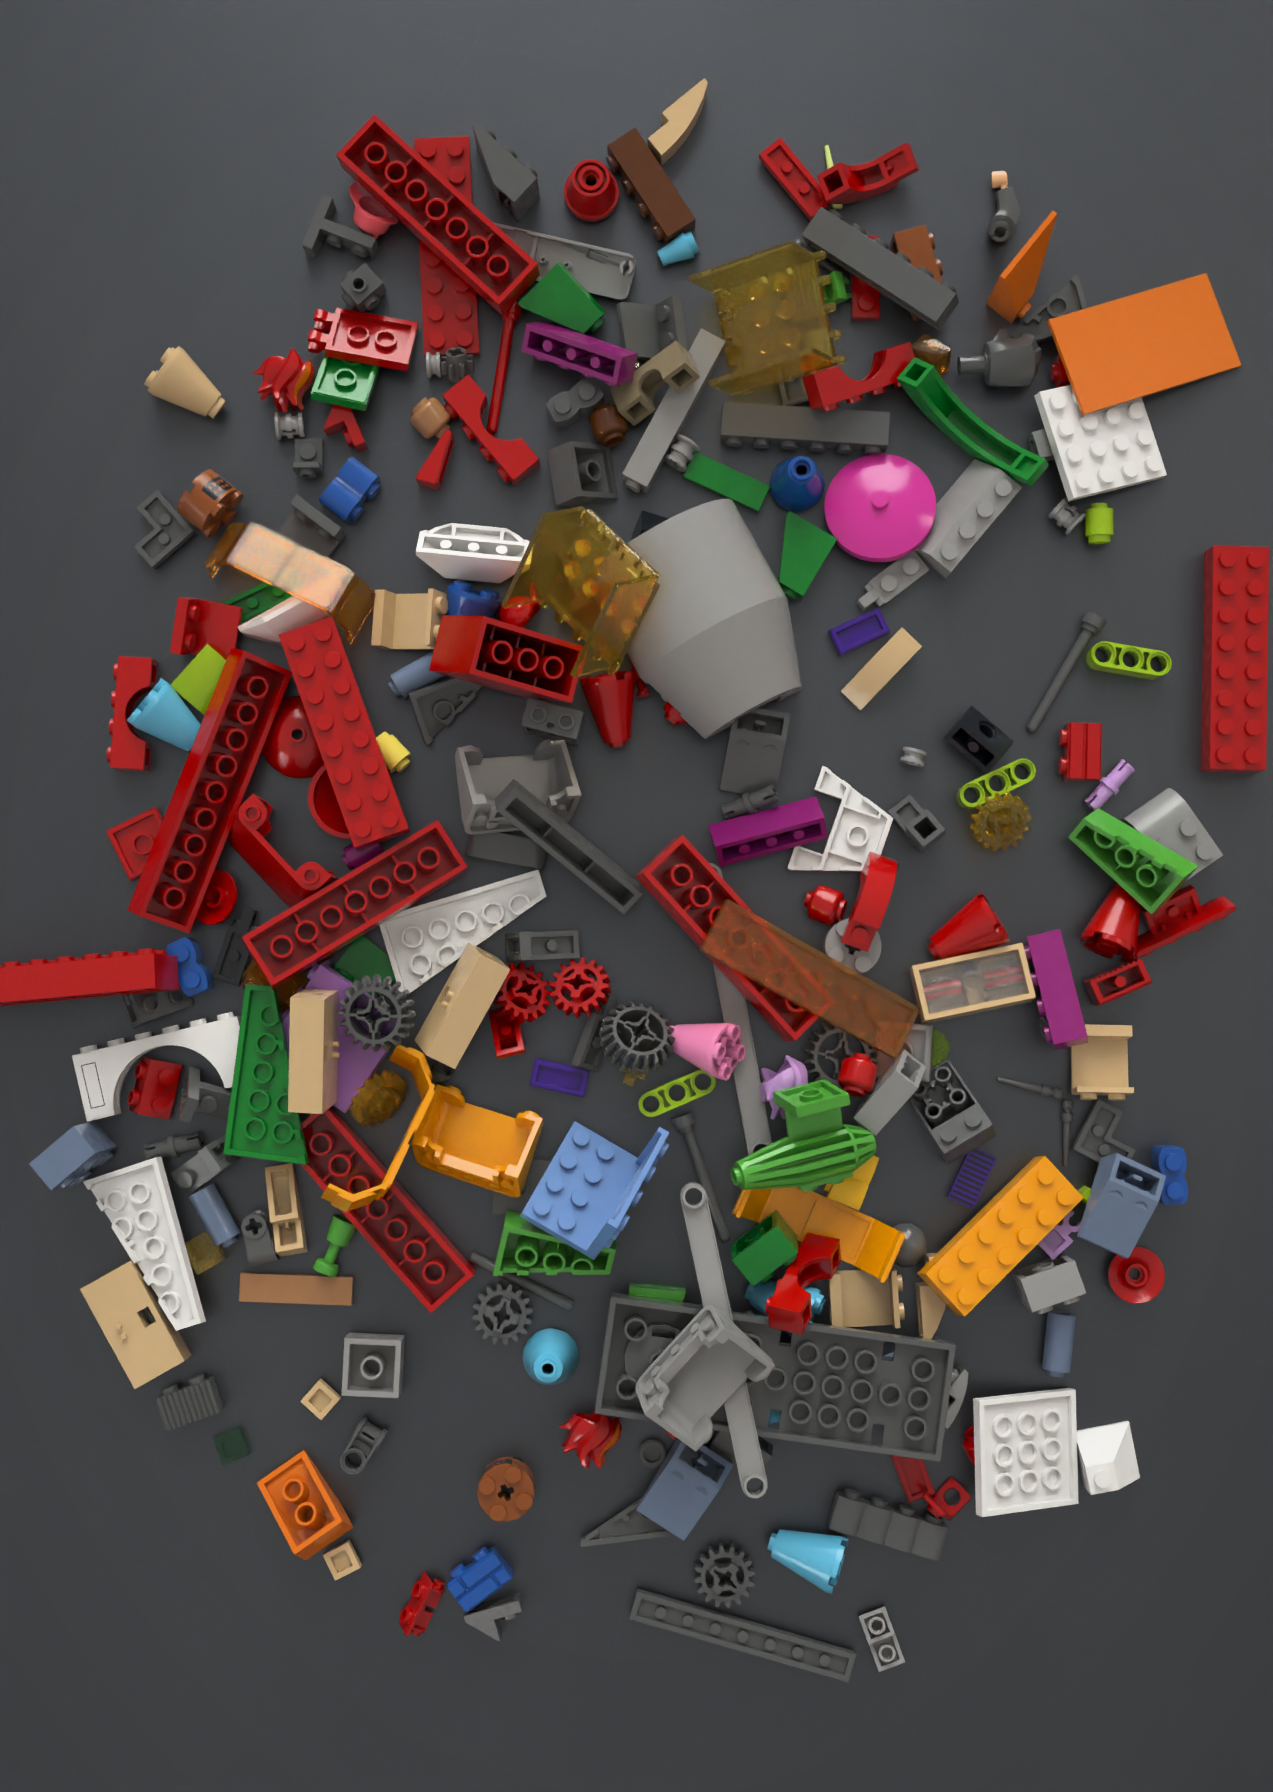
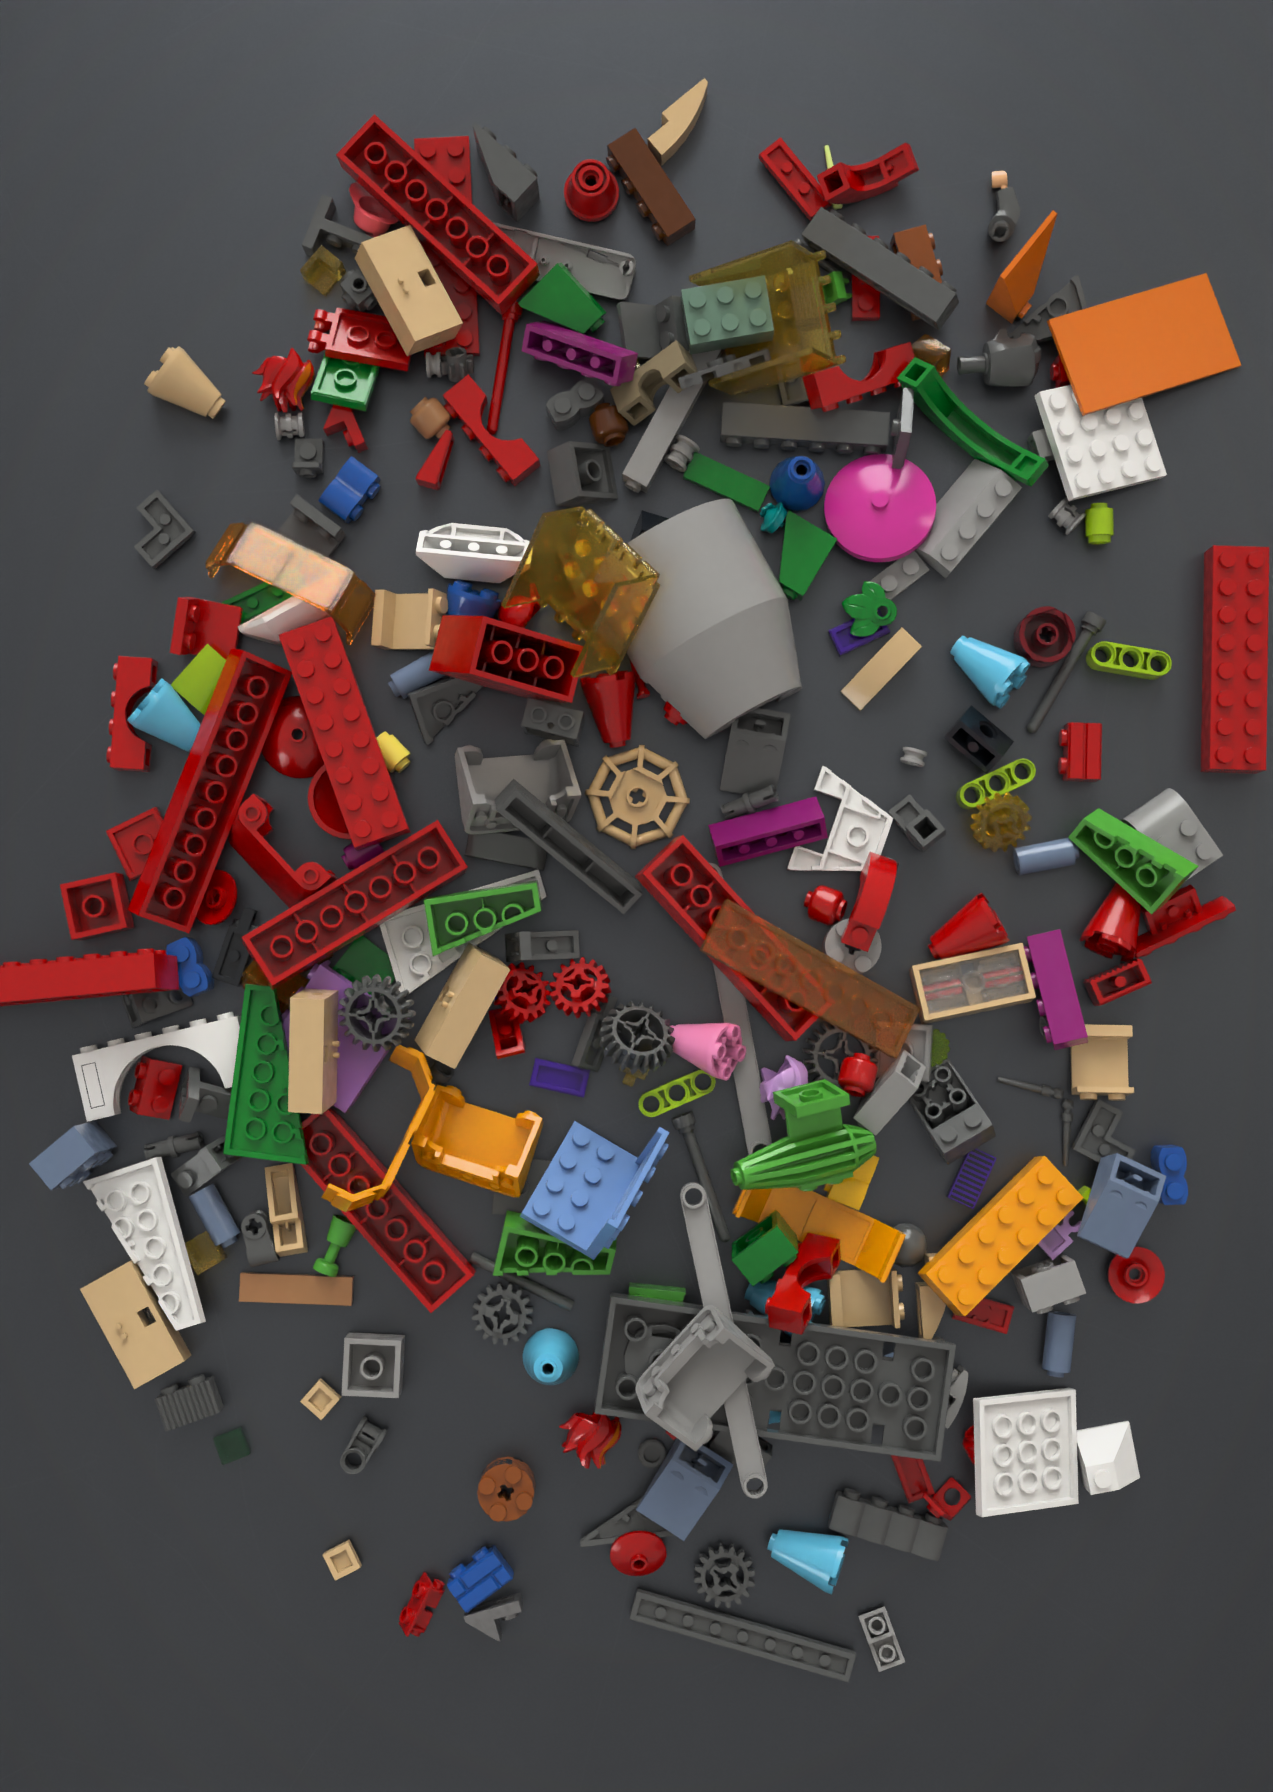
dark orange brick [177,469,244,538] -> none
orange slope [257,1450,354,1561] -> none
clear yellow gear [349,1070,408,1127] -> none
medium azure cone [657,231,700,266] -> none
lavender pin [1084,759,1135,811] -> none
none -> red brick [60,872,135,941]
none -> clear yellow panel [300,245,346,296]
none -> tan brick [355,225,463,356]
none -> bright green wedge [424,880,542,956]
none -> tan plate [585,745,690,849]
none -> red dish [610,1531,667,1576]
none -> dark grey wing [678,349,771,389]
none -> sand green brick [681,275,774,355]
none -> teal hat [760,502,787,534]
none -> green plate [842,581,897,637]
none -> dark grey plate [890,388,914,469]
none -> medium azure cone [950,636,1030,709]
none -> red plate [951,1297,1014,1334]
none -> dark red brick [1013,606,1076,667]
none -> sand blue brick [1013,838,1079,876]

